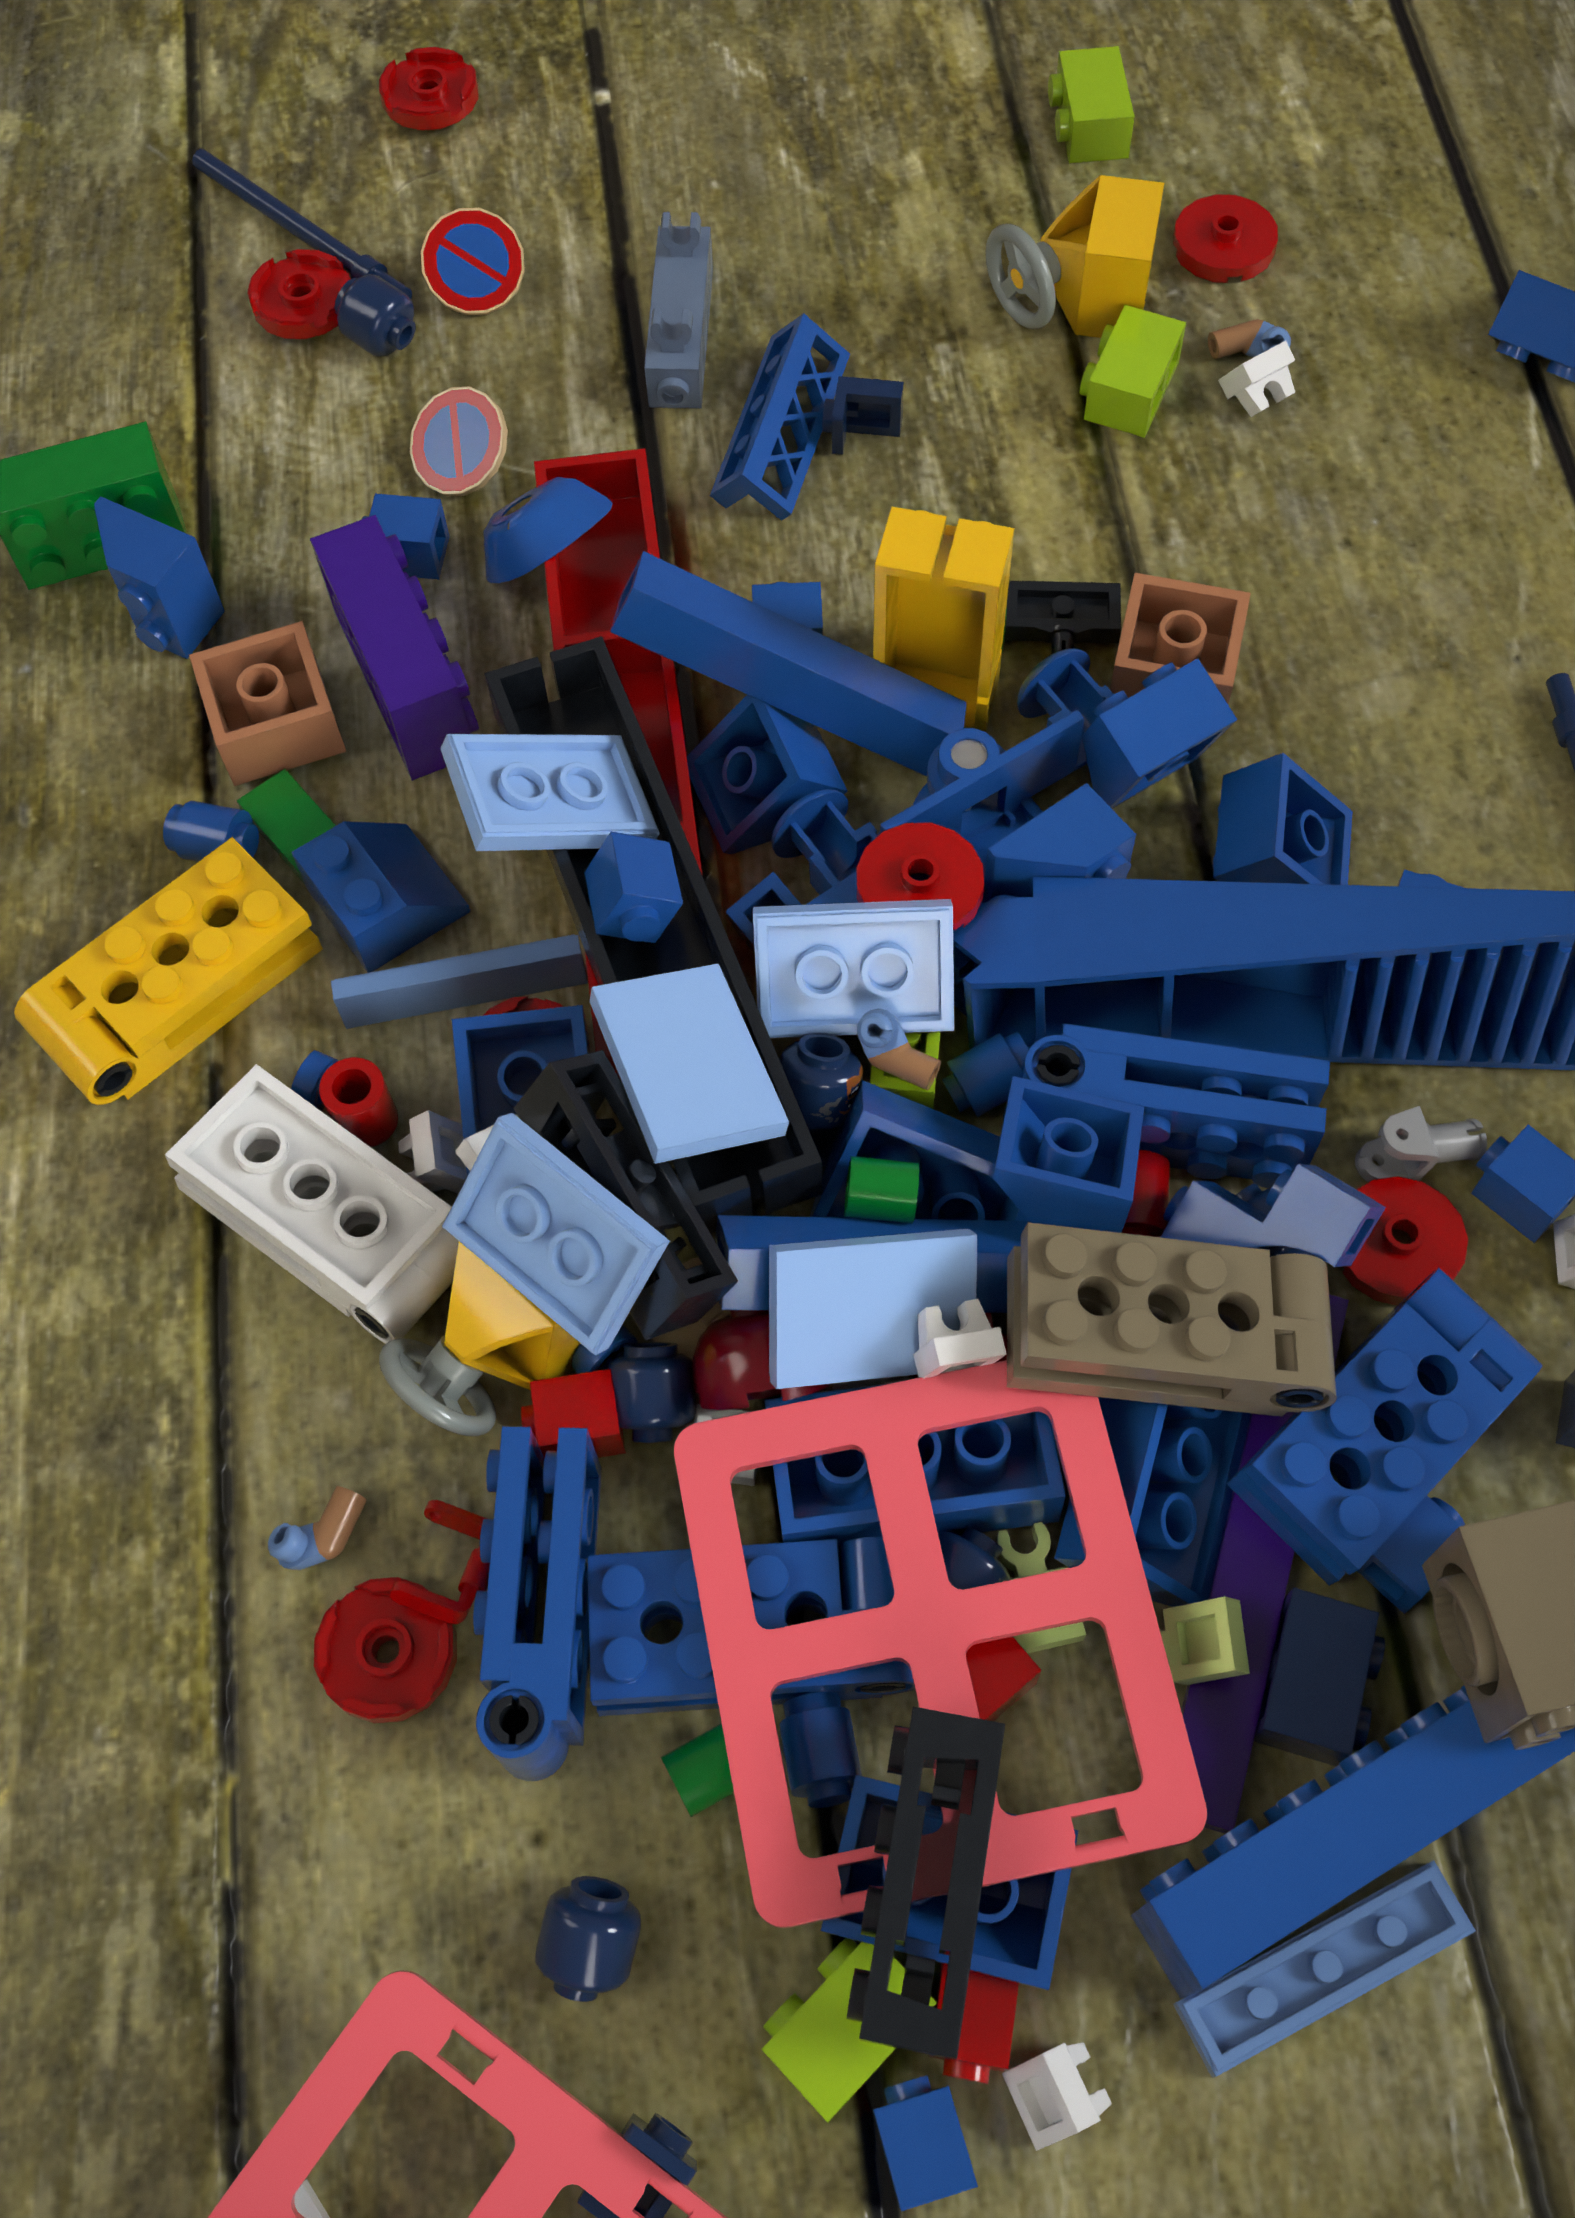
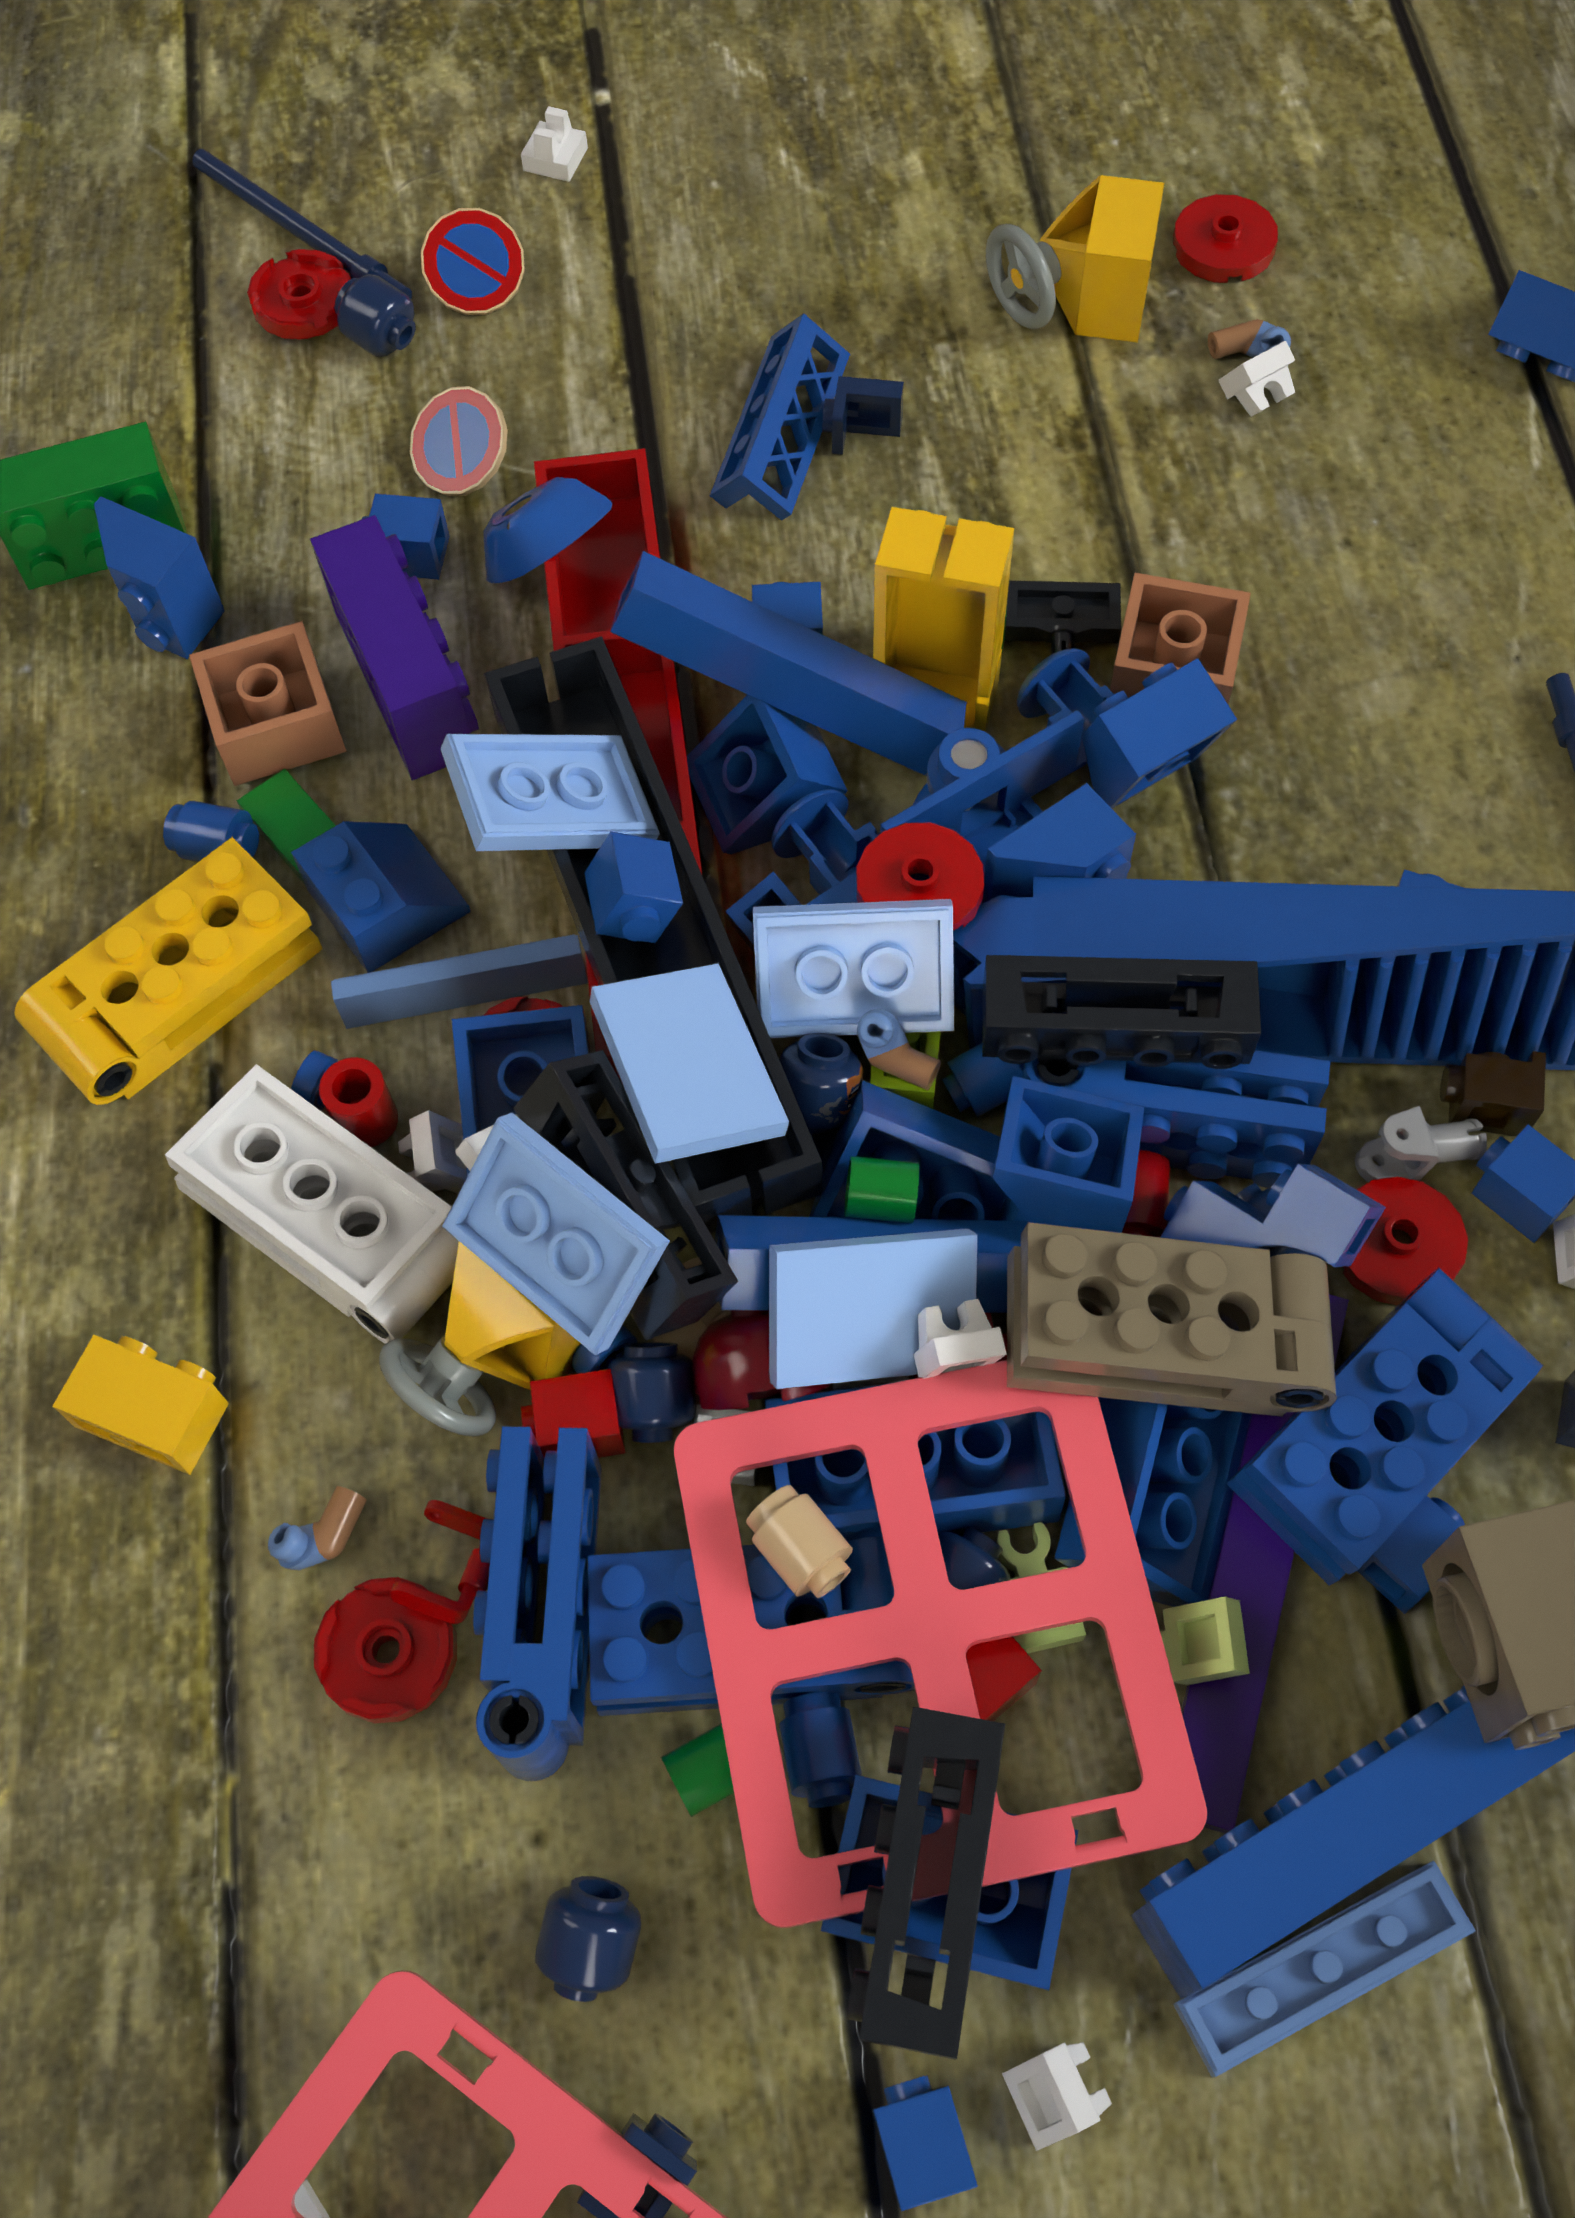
red plate [379,47,479,131] -> none
sand blue brick [644,212,713,408] -> none
lime brick [761,1938,937,2123] -> none
red brick [928,1963,1019,2084] -> none
lime brick [1048,46,1135,164] -> none
lime brick [1079,305,1186,438] -> none
blue slope [1213,753,1353,885] -> none
dark blue brick [1254,1587,1385,1767] -> none
none -> yellow brick [52,1334,229,1475]
none -> white tile [521,106,588,182]
none -> tan brick [746,1485,853,1598]
none -> black brick [982,955,1261,1069]
none -> dark brown brick [1440,1051,1546,1137]

